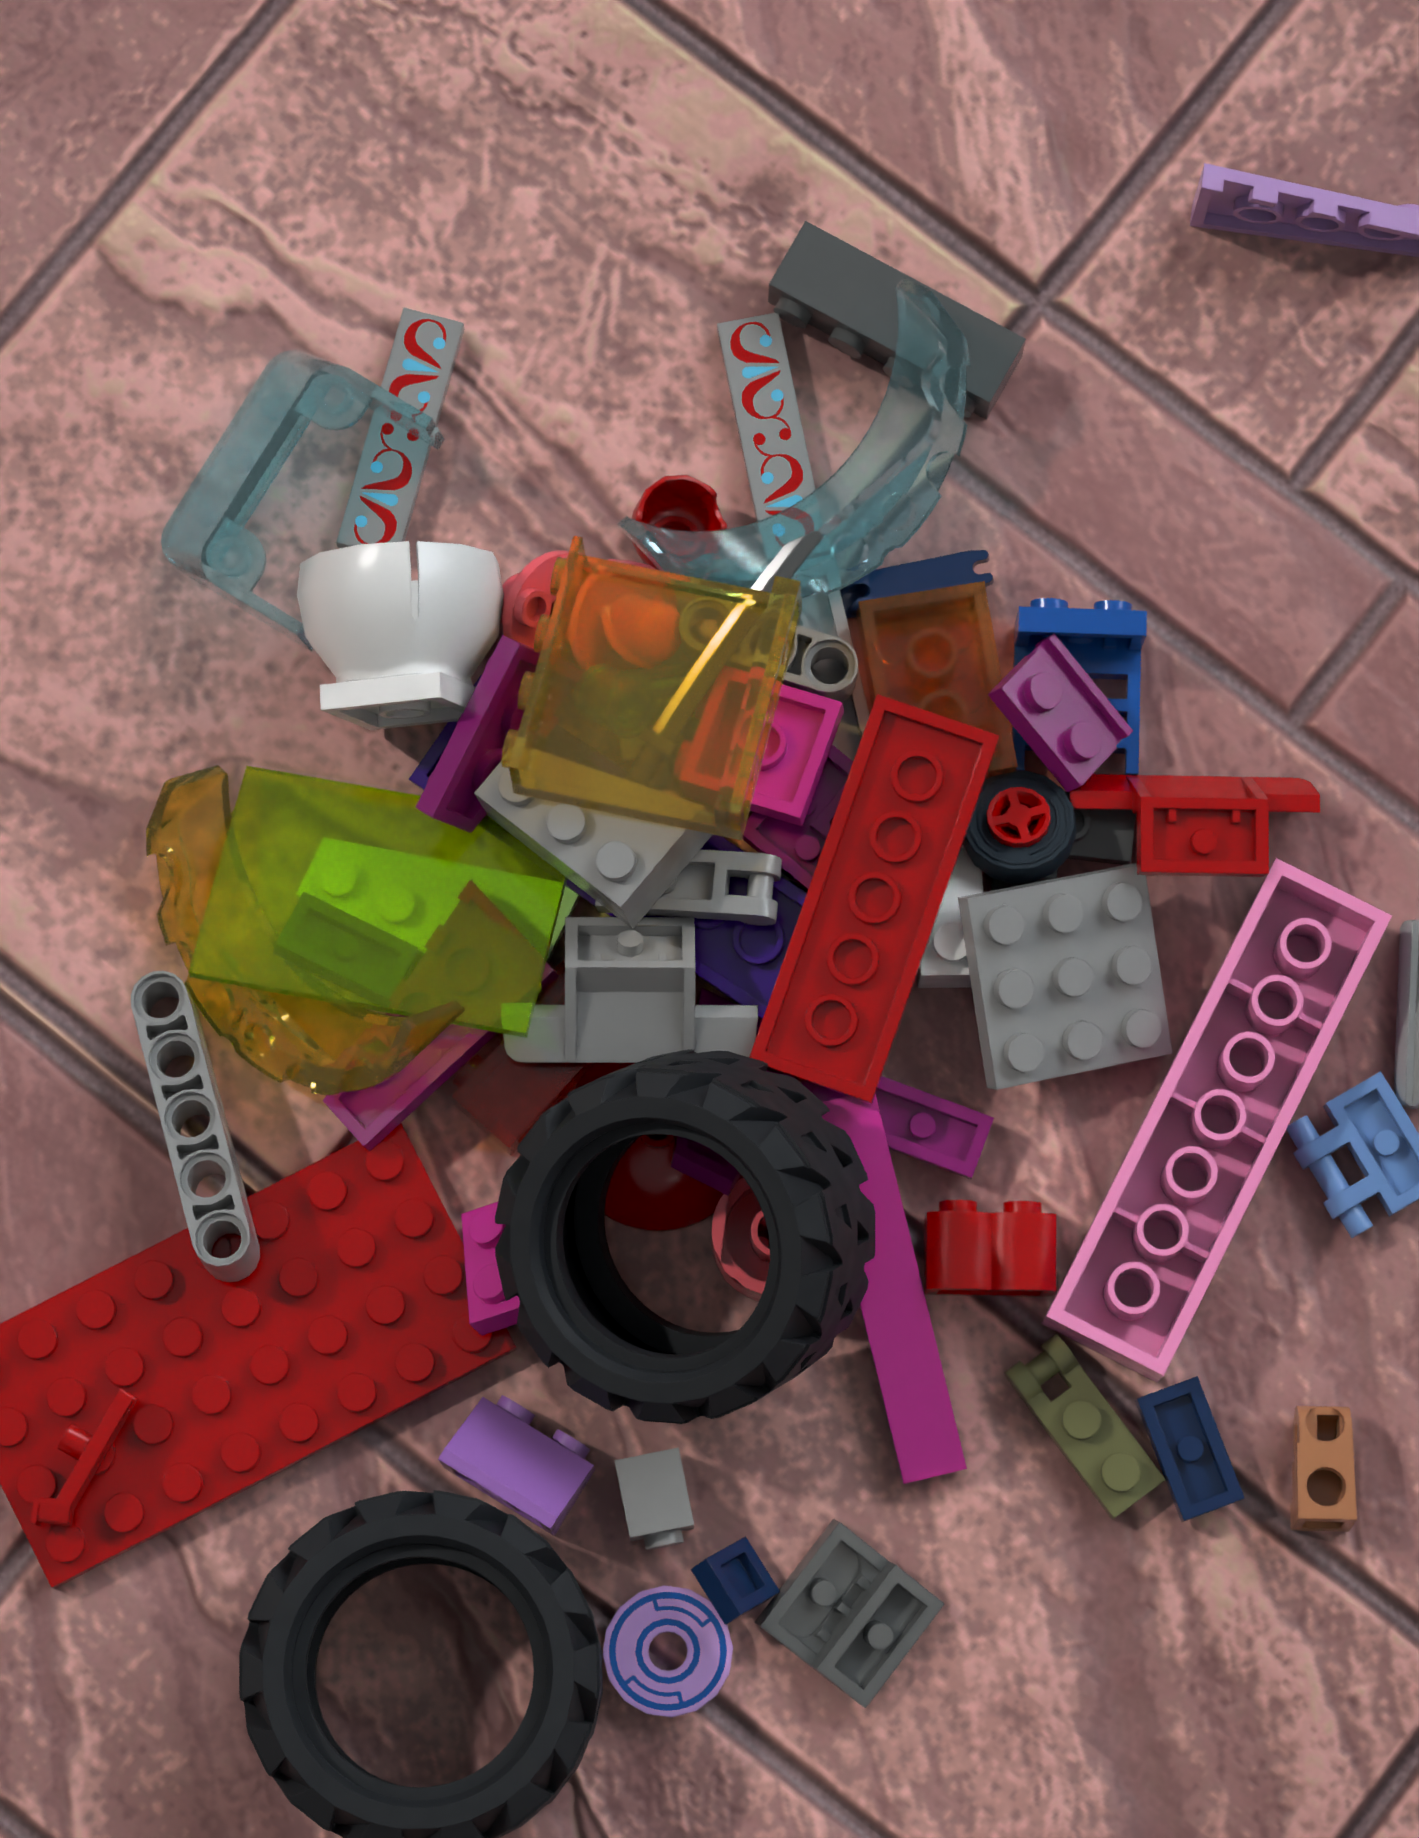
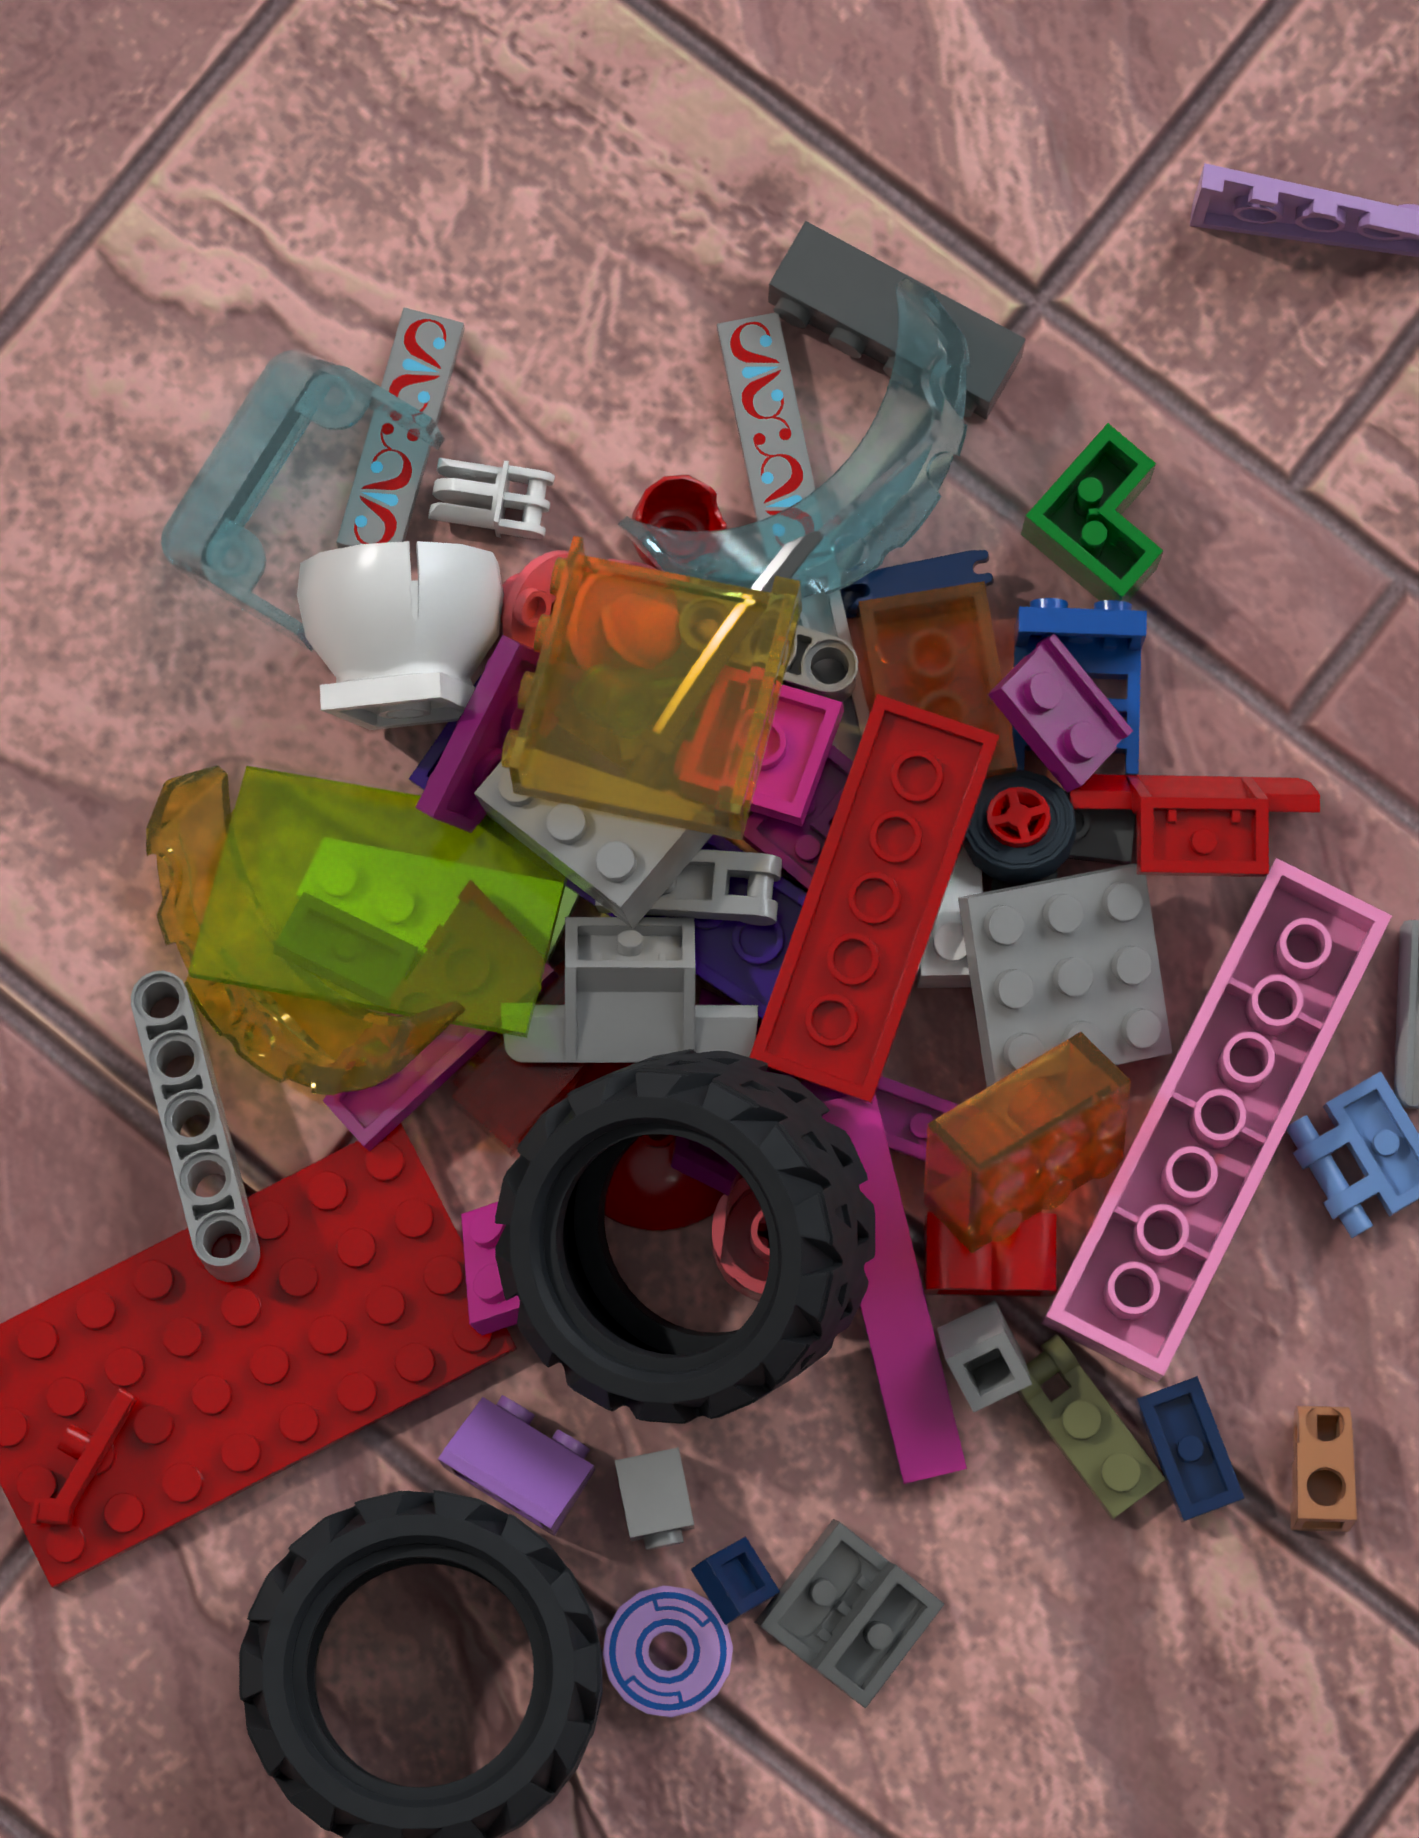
none -> white arm [428,458,555,539]
none -> clear orange brick [923,1032,1131,1253]
none -> light grey brick [937,1300,1032,1412]
none -> green brick [1021,423,1164,602]

